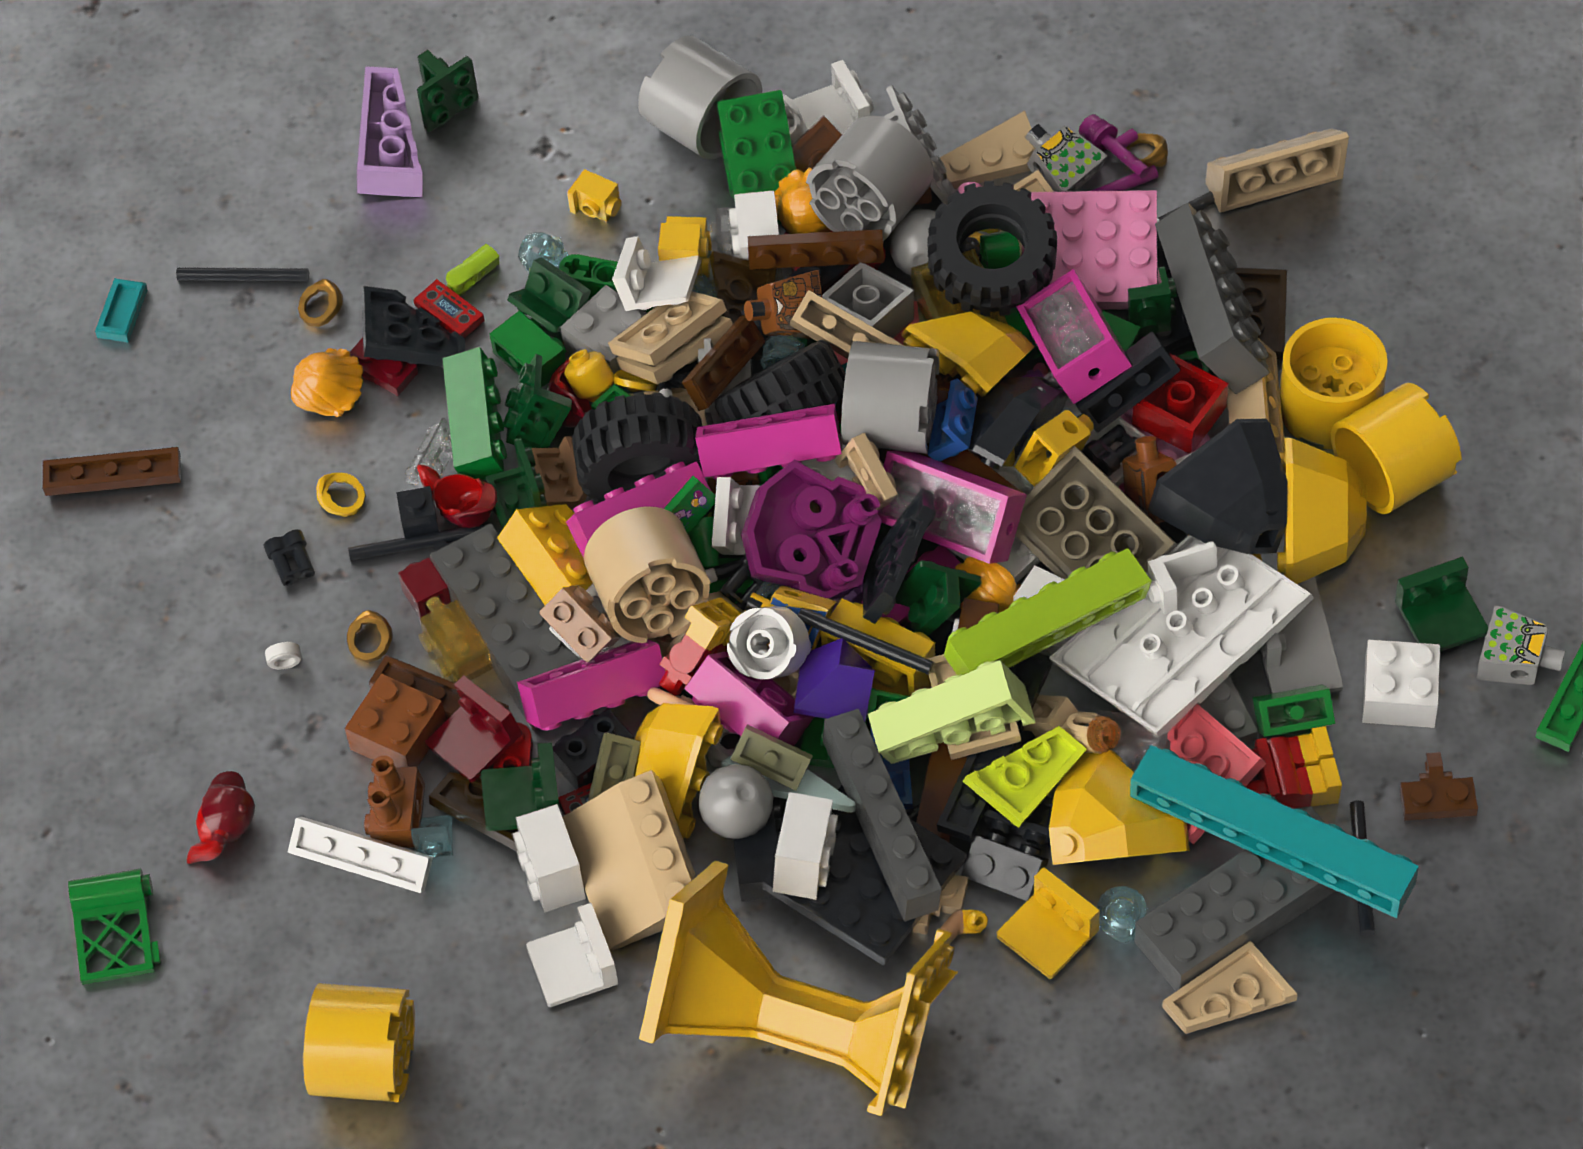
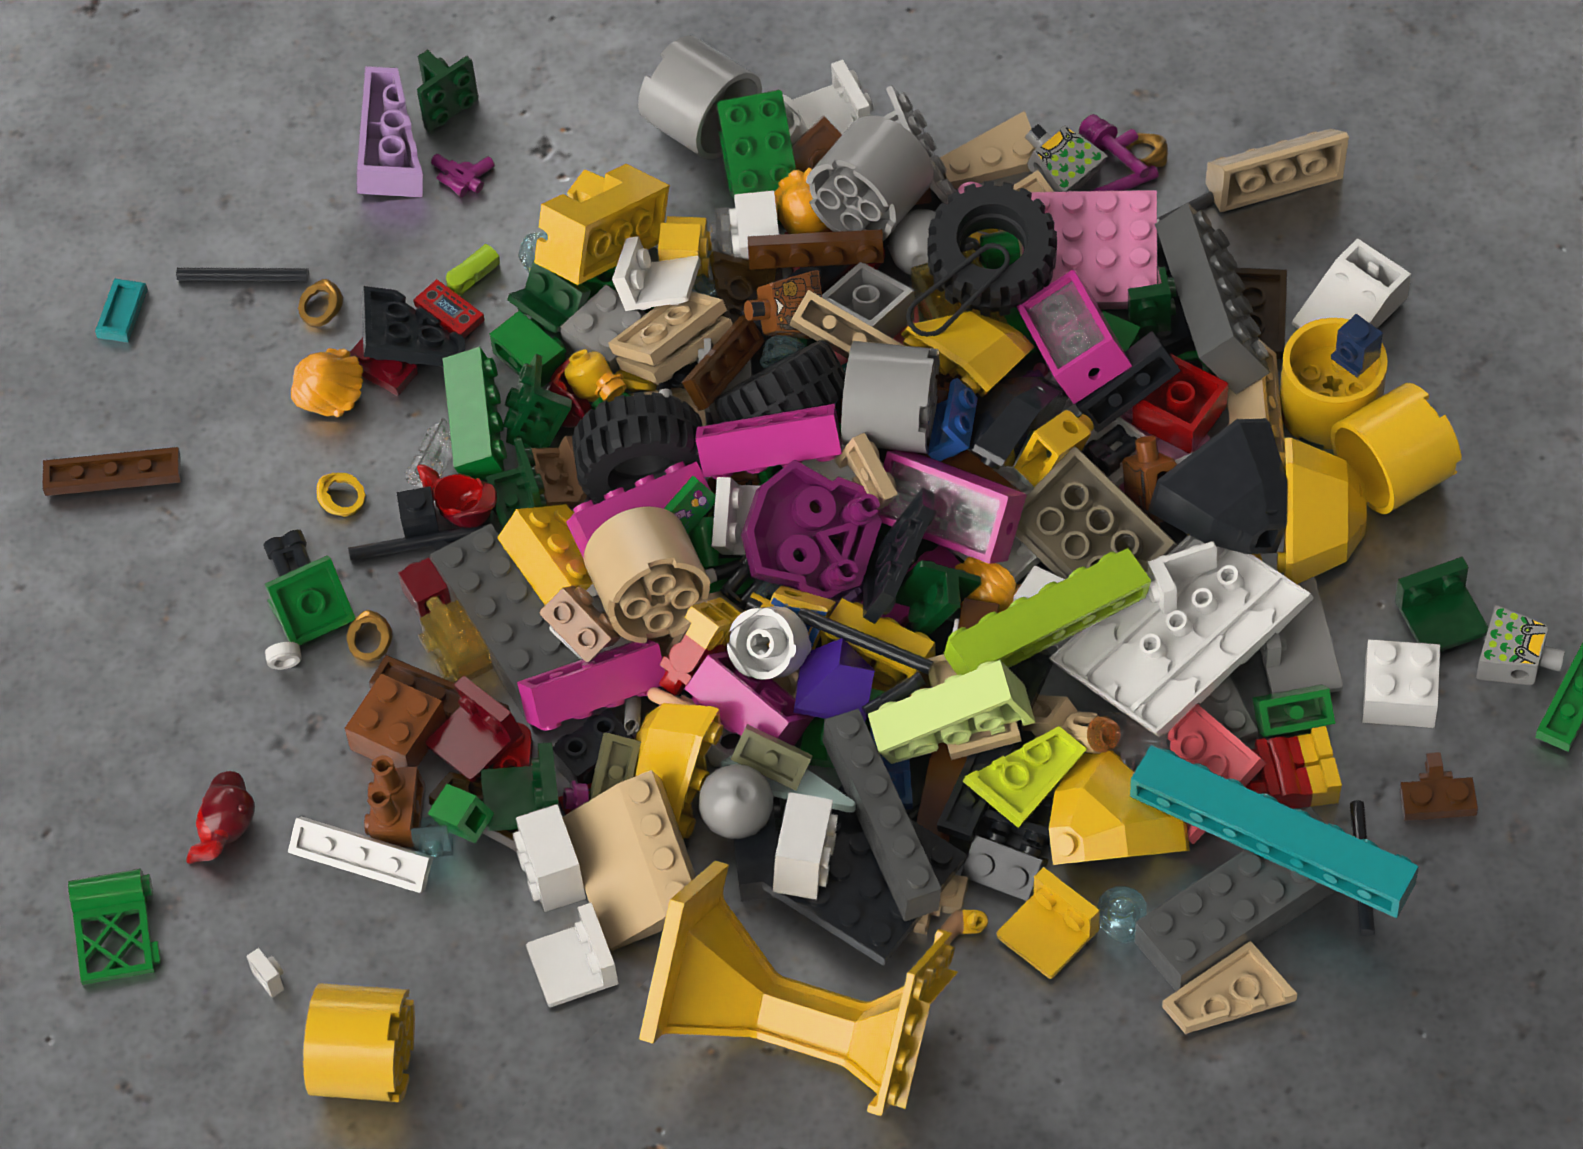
none -> white plate [247,948,284,998]
none -> green bracket [264,555,356,646]
none -> green brick [427,784,495,844]
none -> magenta piece [431,153,495,198]
none -> yellow piece [534,164,670,285]
none -> magenta plate [563,780,589,812]
none -> light orange plate [595,372,627,402]
none -> light grey piece [624,695,641,736]
none -> black piece [862,672,925,719]
none -> black piece [906,243,1010,337]
none -> white slope [1292,238,1411,329]
none -> dark blue brick [1331,314,1383,378]

